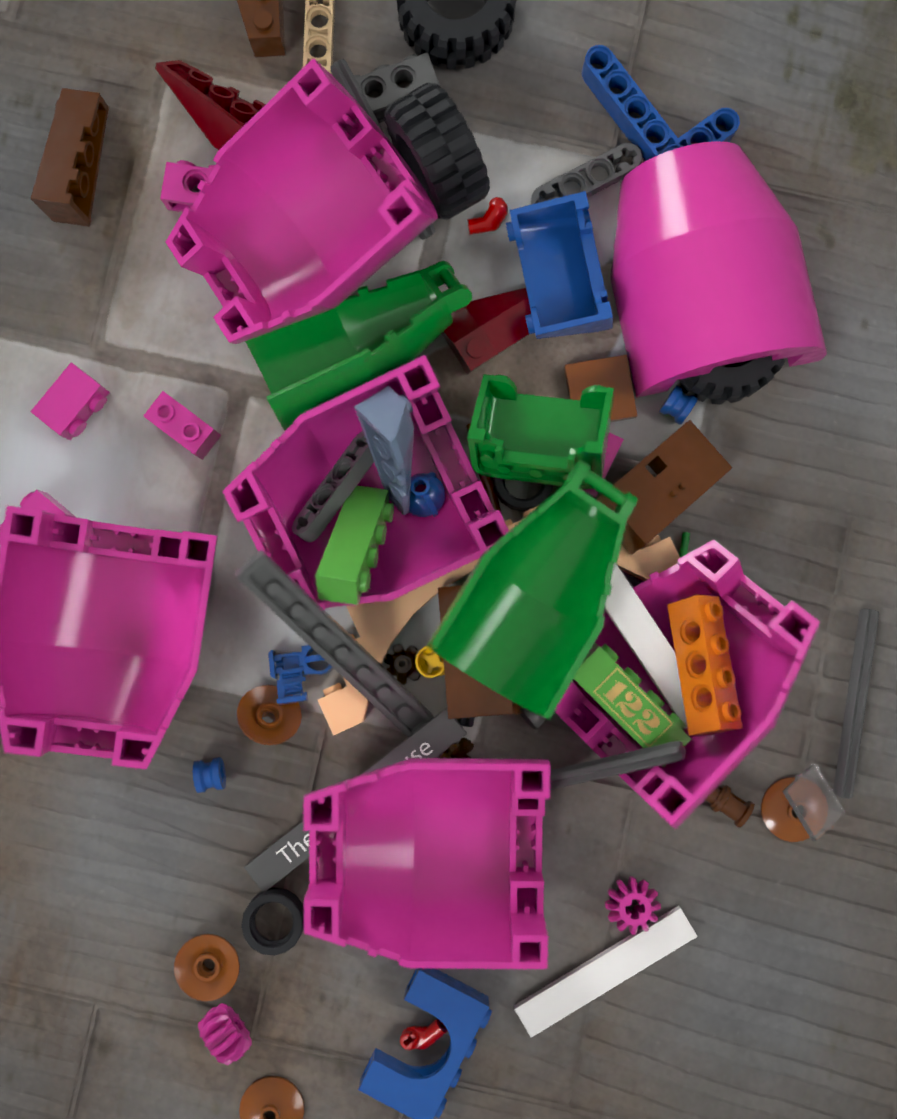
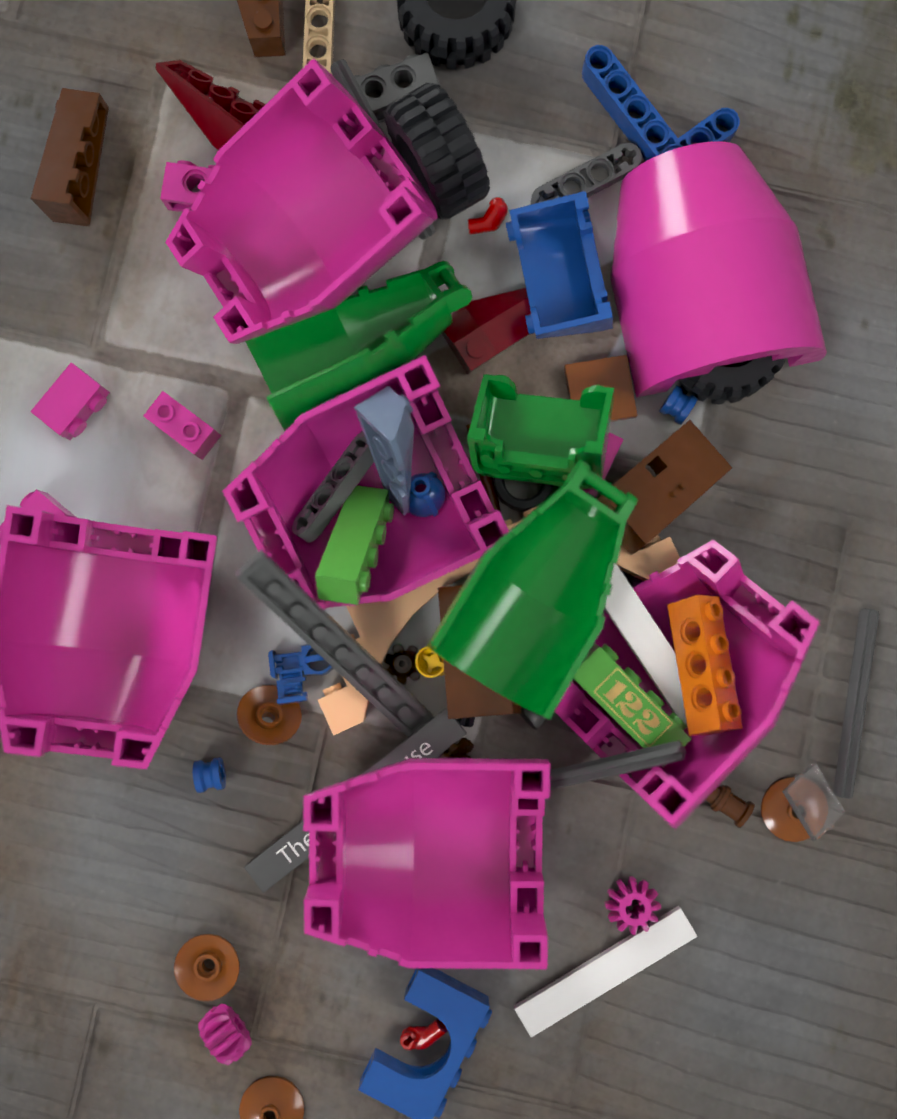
black tyre [241,887,304,956] -> none
green piece [679,532,690,558] -> none

